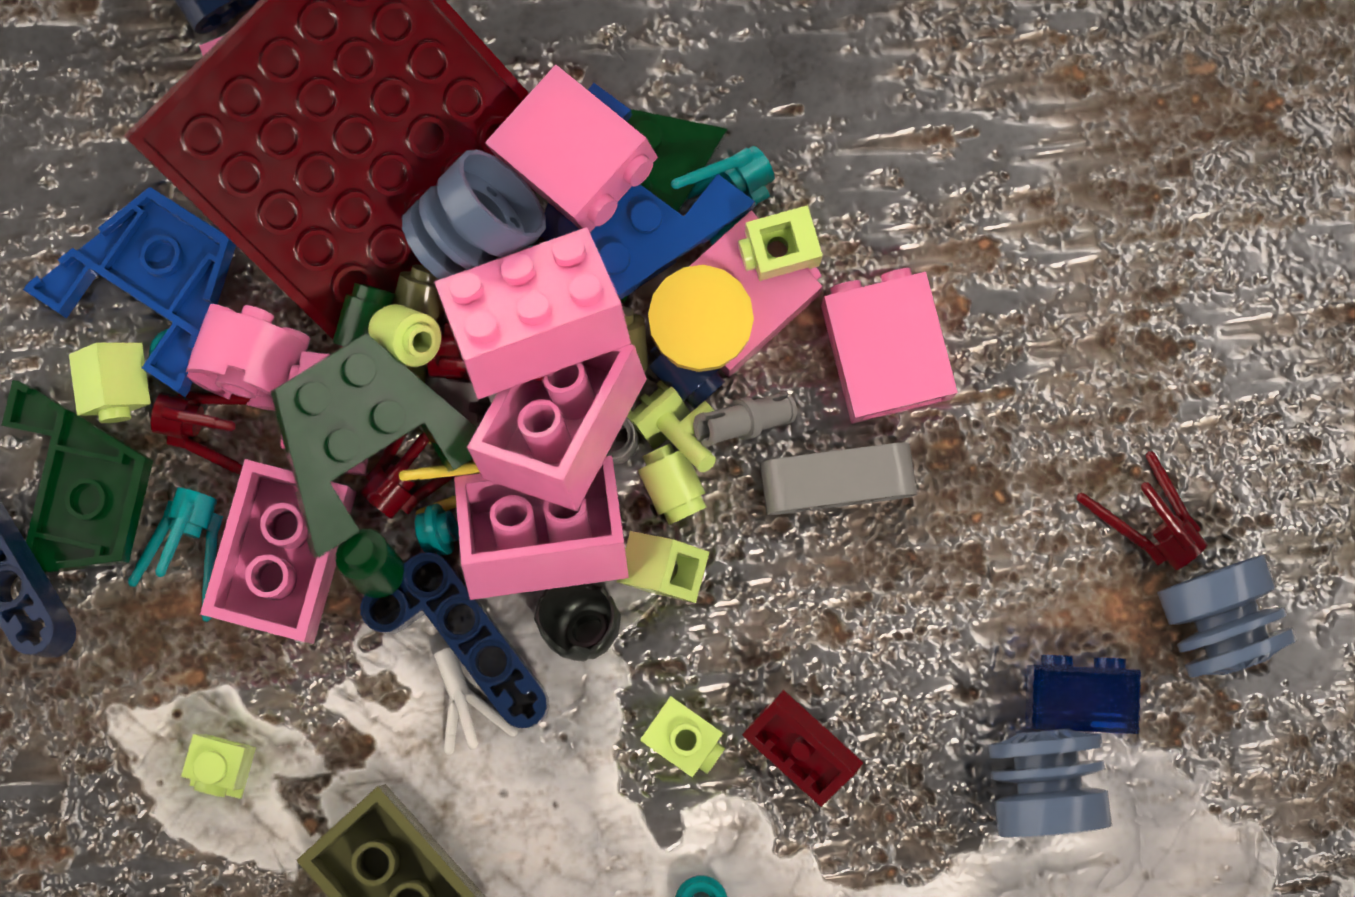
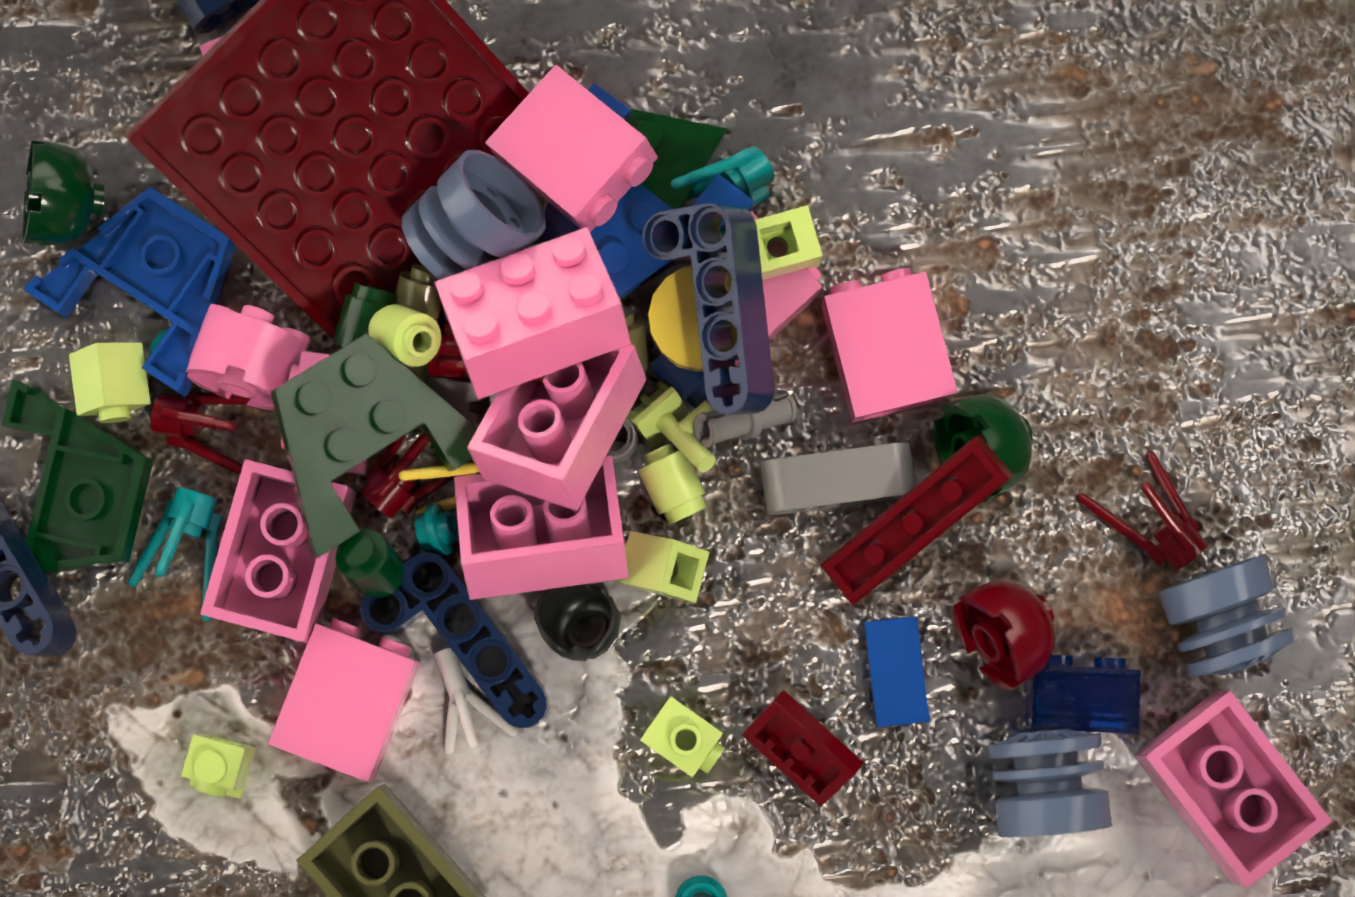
none -> dark green cylinder [22,141,105,245]
none -> bright pink brick [268,618,421,782]
none -> dark blue beam [642,203,774,415]
none -> dark red tile [820,434,1014,606]
none -> blue tile [863,616,930,728]
none -> dark green cylinder [933,394,1033,503]
none -> dark red cylinder [952,580,1055,691]
none -> bright pink brick [1133,691,1332,888]

